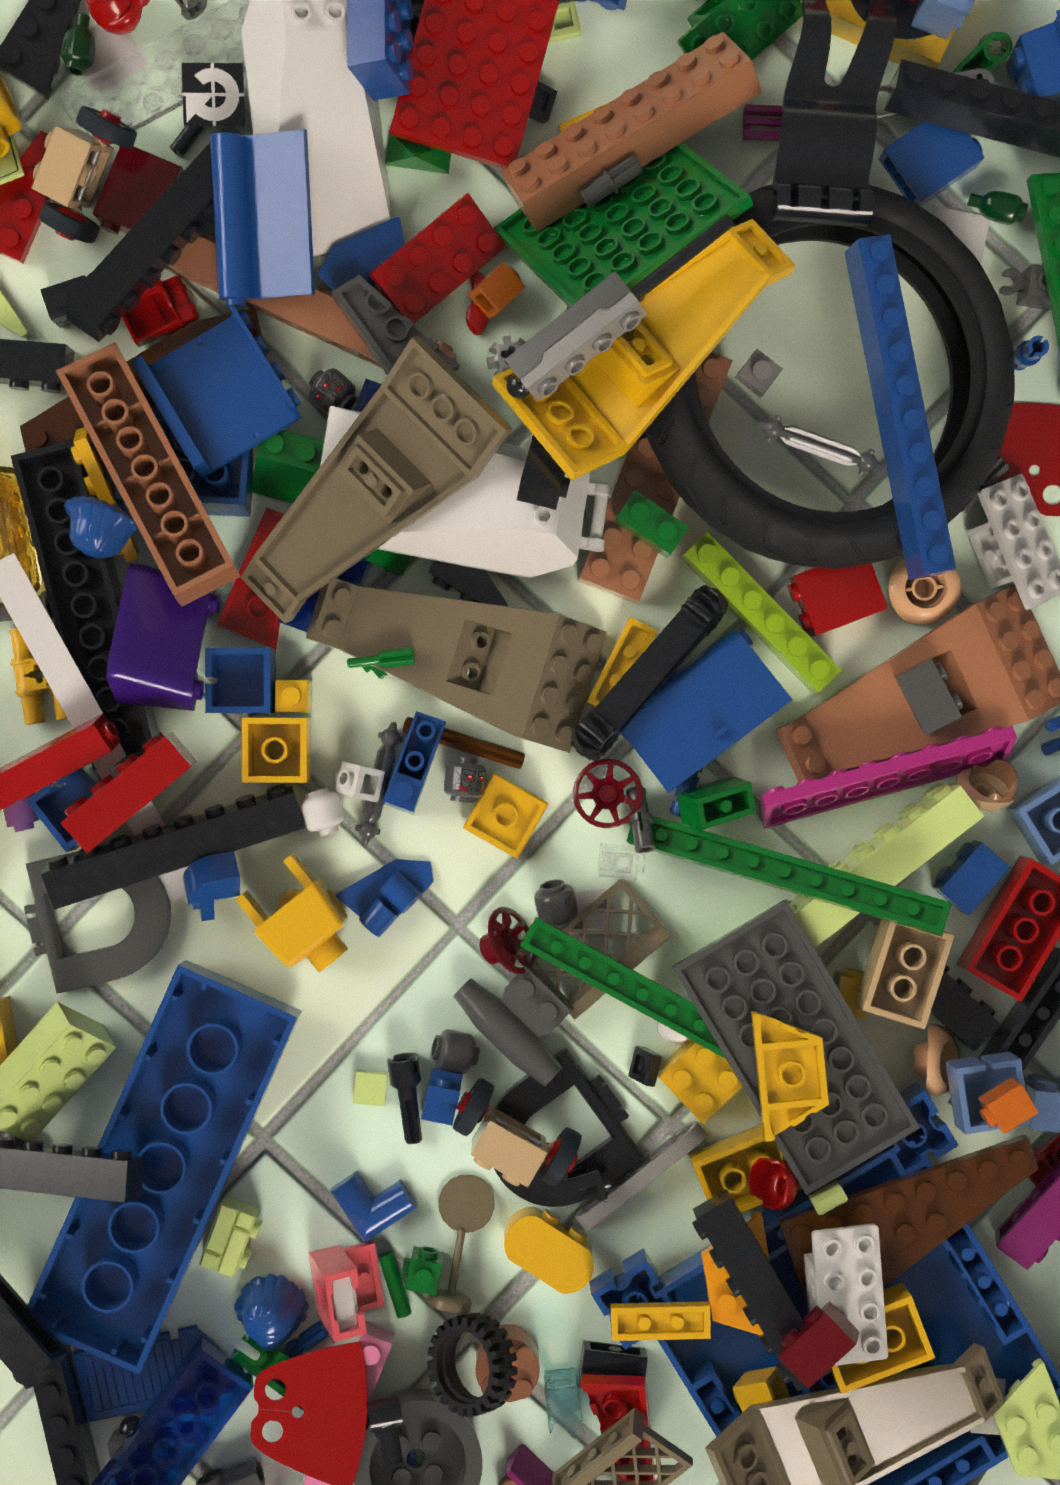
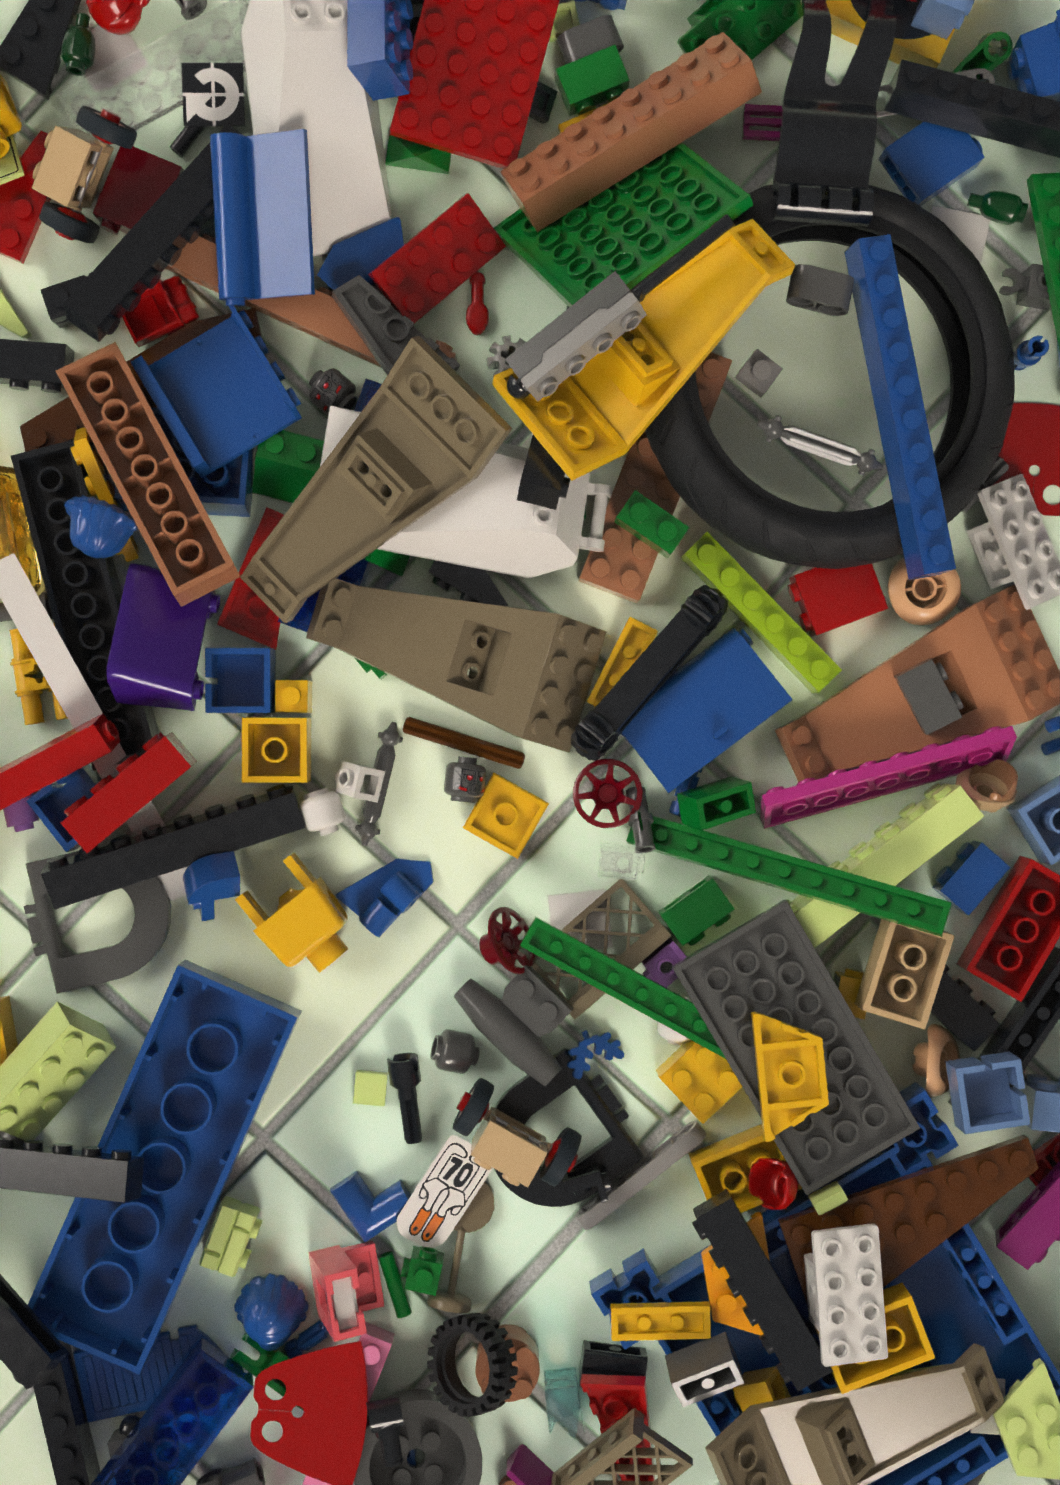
green axle [347,646,415,669] -> none
blue slope [383,711,446,815] -> none
blue brick [421,1068,463,1126] -> none
orange brick [468,262,525,319] -> none
yellow brick [504,1207,594,1294] -> none
dark grey head [534,879,578,929] -> none
dark grey axle [578,156,642,209] -> none
black tile [628,1046,662,1087] -> none
dark red brick [778,1301,860,1389] -> none
orange brick [978,1077,1039,1134] -> none
none -> sticker [396,1135,493,1248]
none -> green brick [555,45,630,116]
none -> dark grey beam [556,15,624,64]
none -> blue animal [567,1030,624,1079]
none -> medium lavender brick [642,937,687,988]
none -> green brick [658,875,735,946]
none -> dark grey brick [665,1332,745,1407]
none -> dark grey beam [786,264,854,316]

